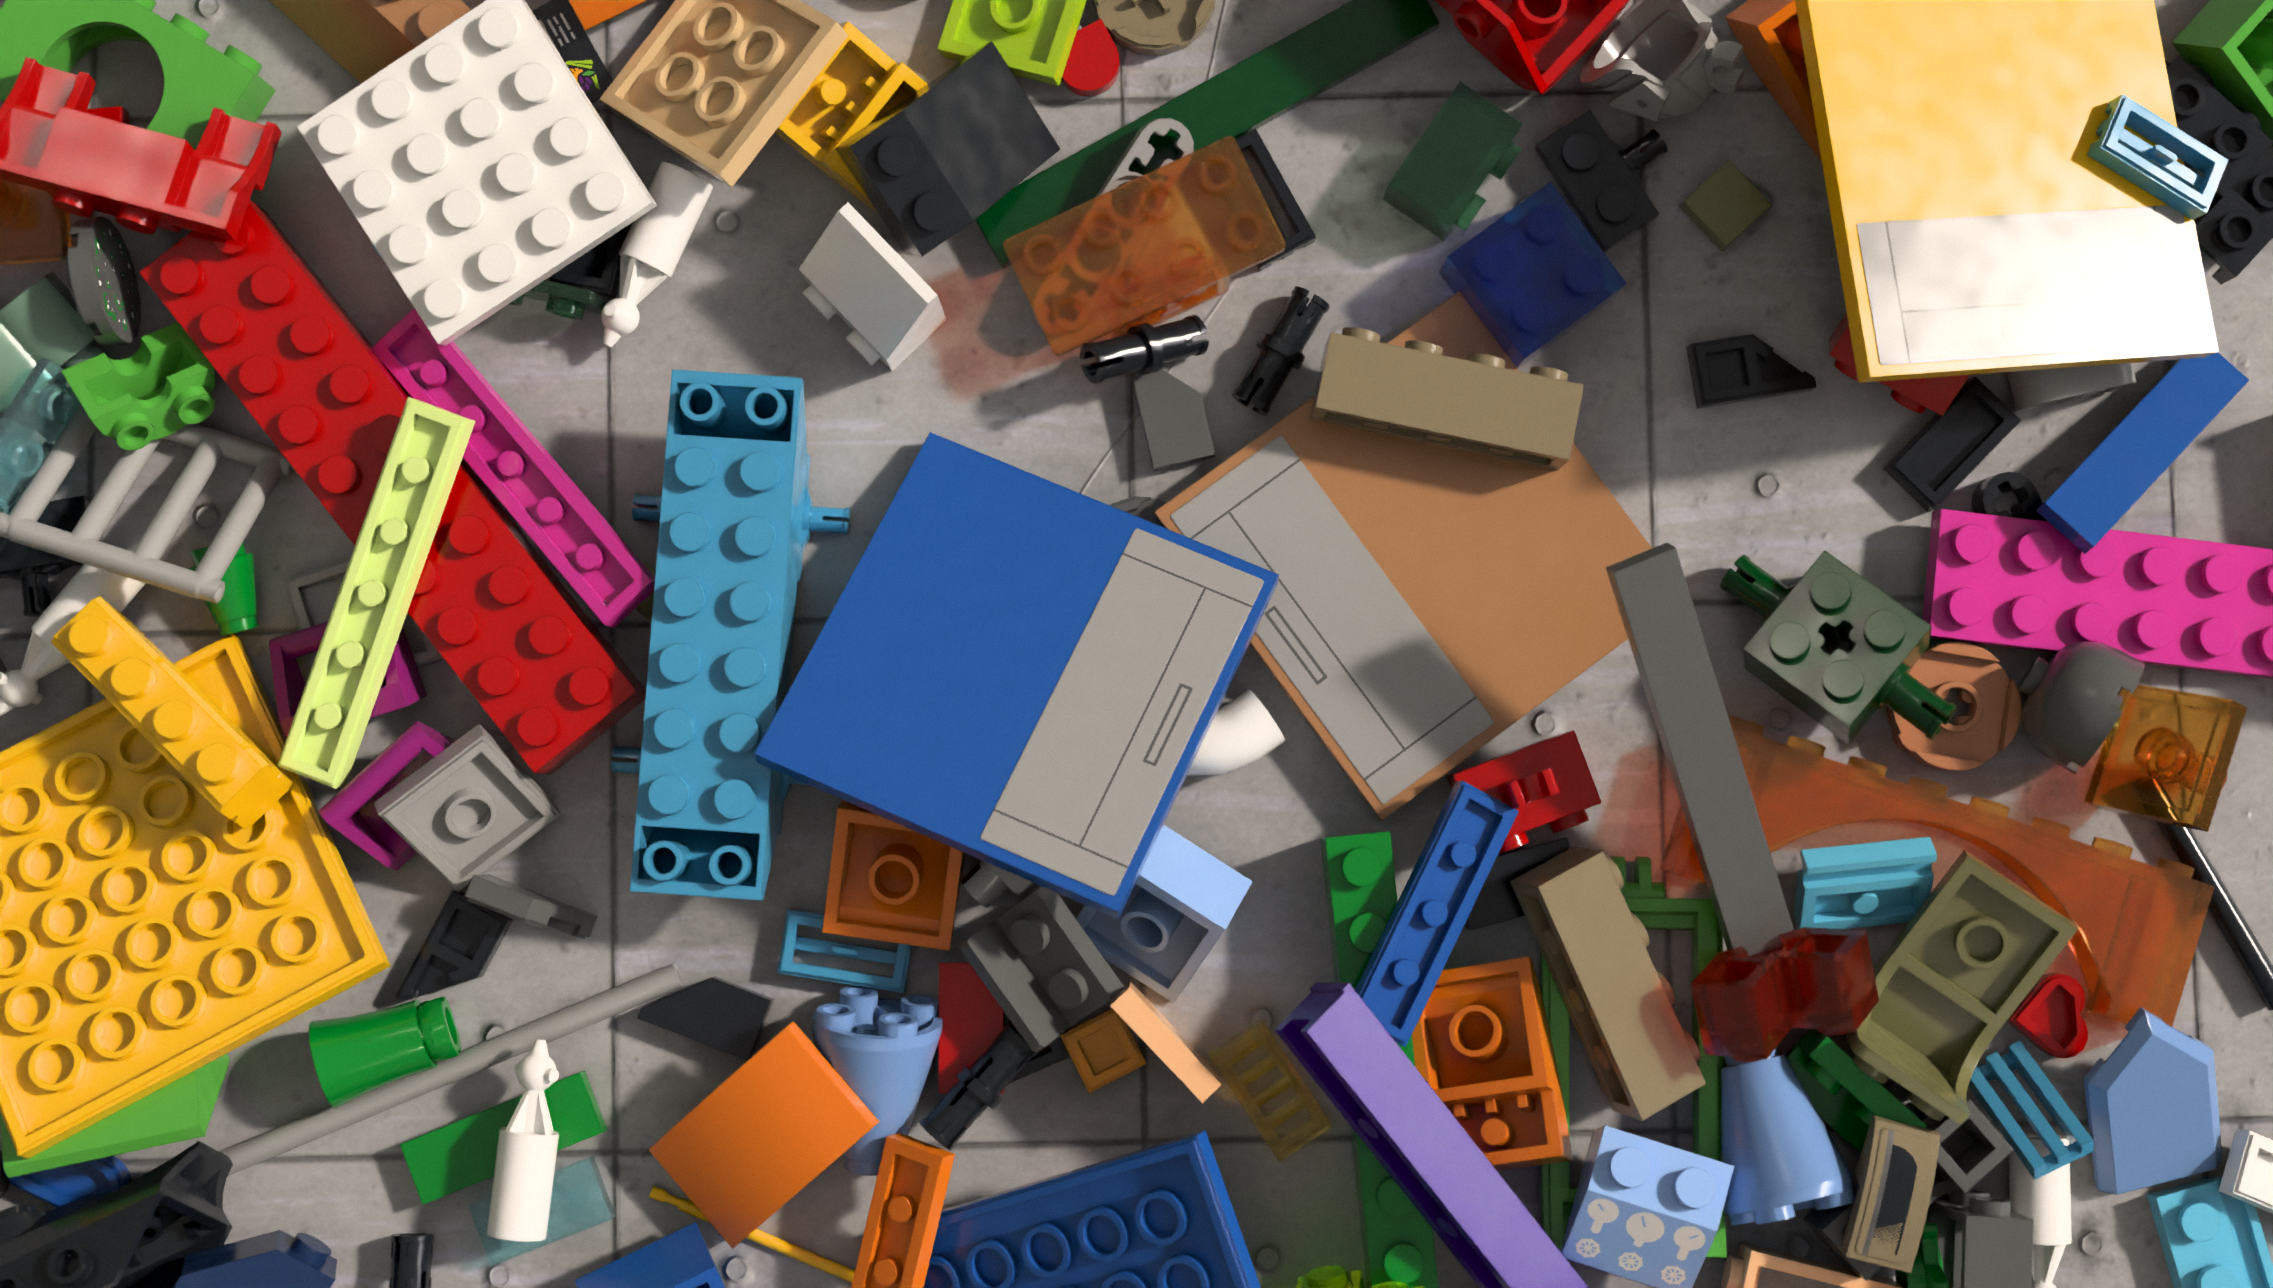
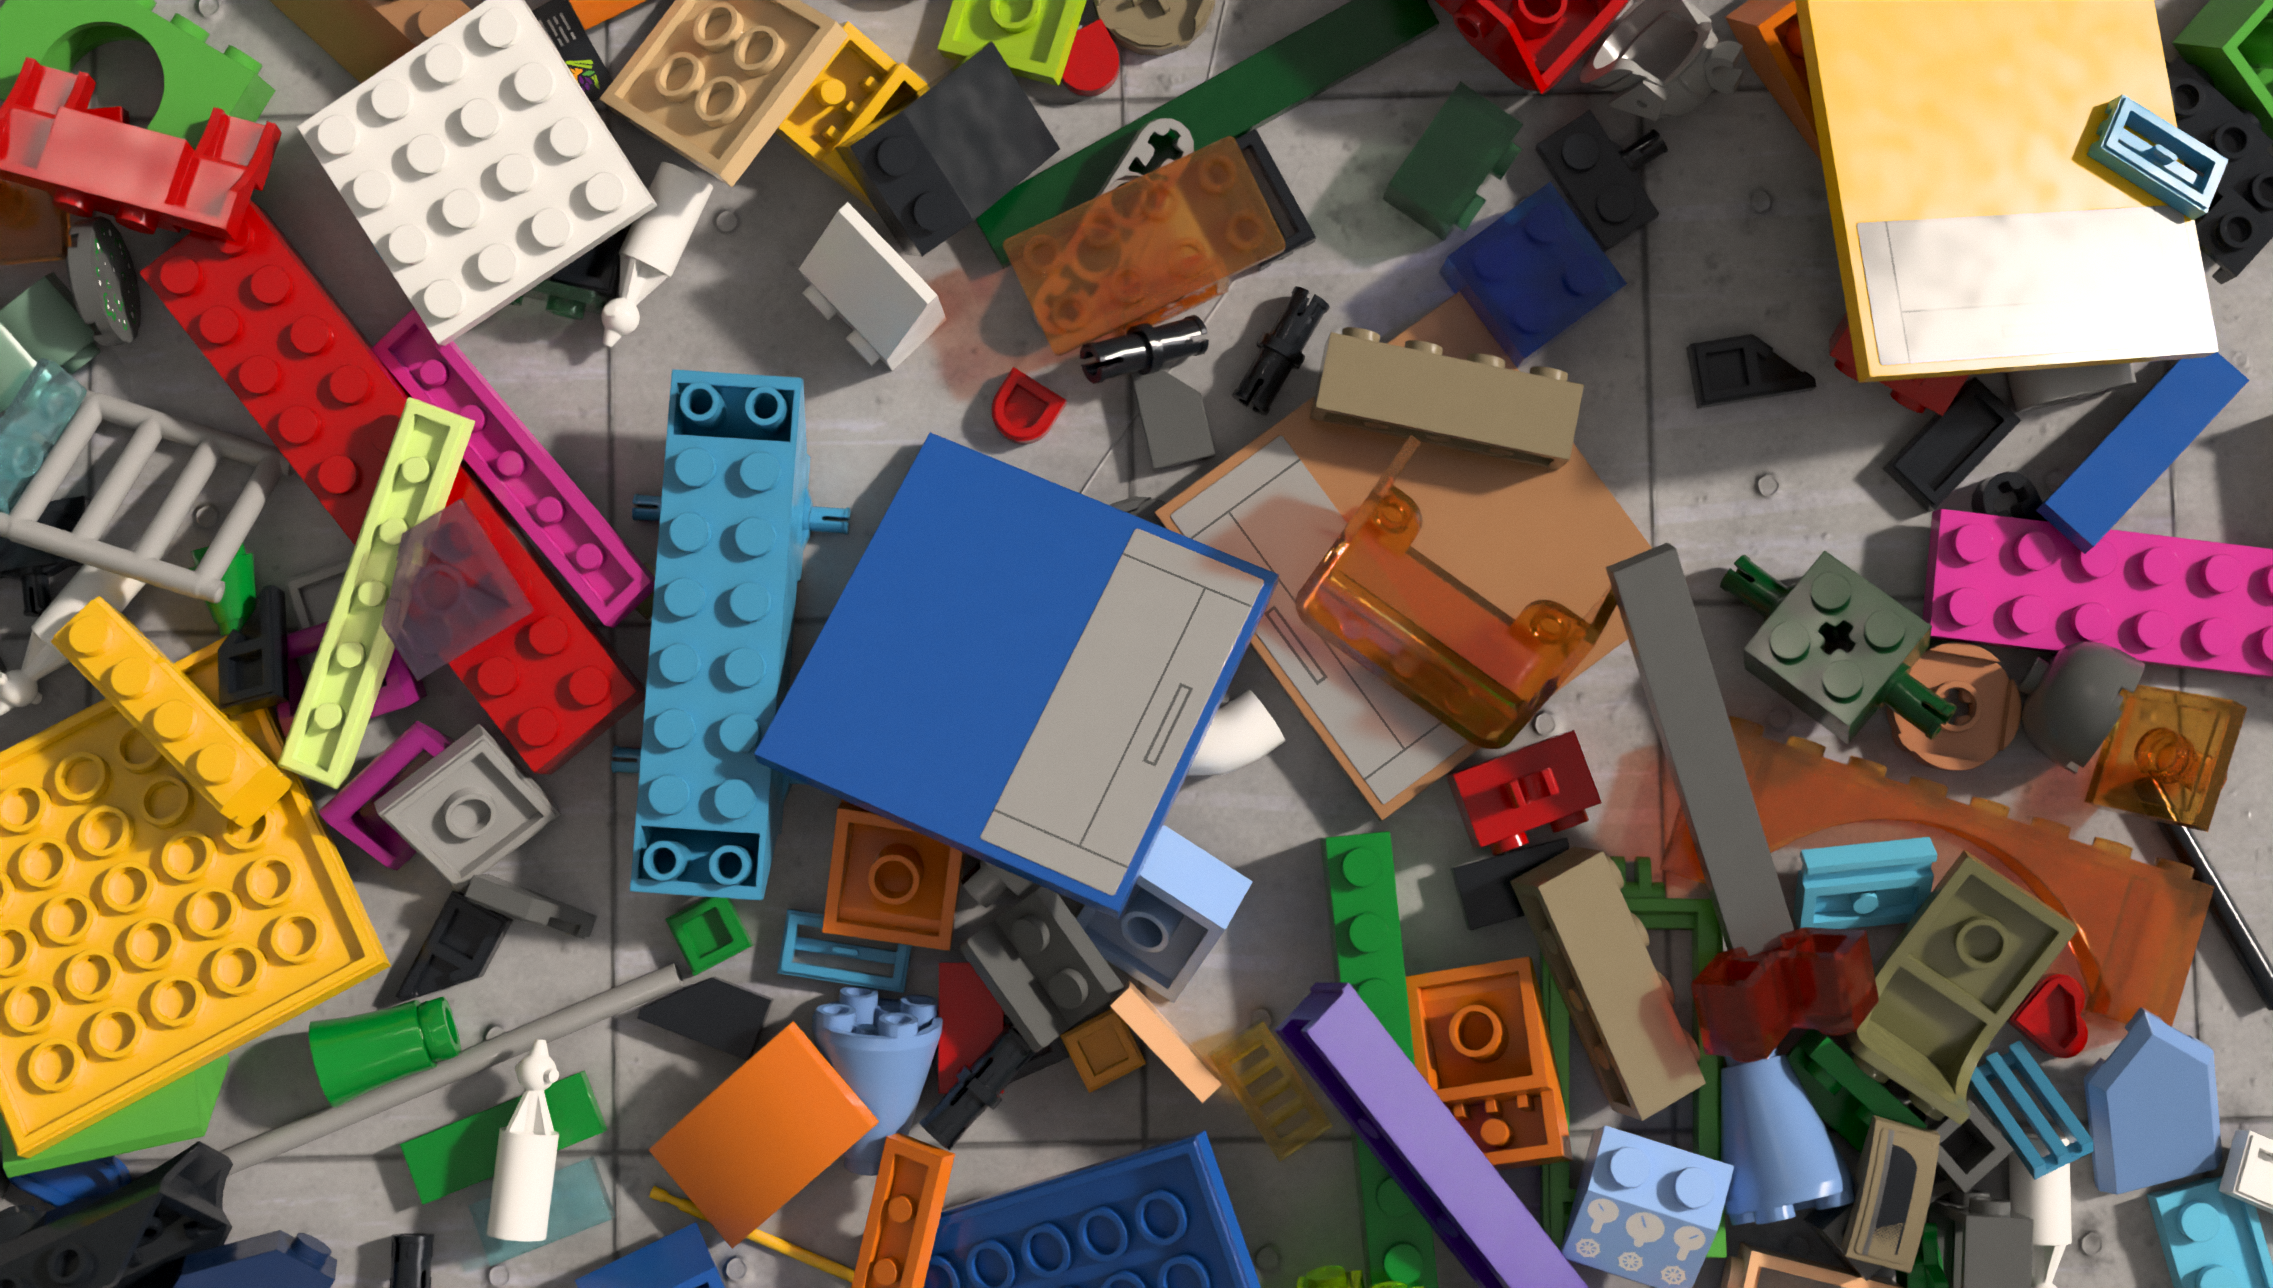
bright green cylinder [61,322,215,450] -> none
blue tile [1355,781,1519,1047] -> none
olive tile [1679,159,1772,251] -> none
none -> black tile [218,585,290,716]
none -> plate [381,498,534,681]
none -> green tile [665,897,754,976]
none -> red tile [991,367,1067,444]
none -> clear orange windscreen [1295,435,1617,749]

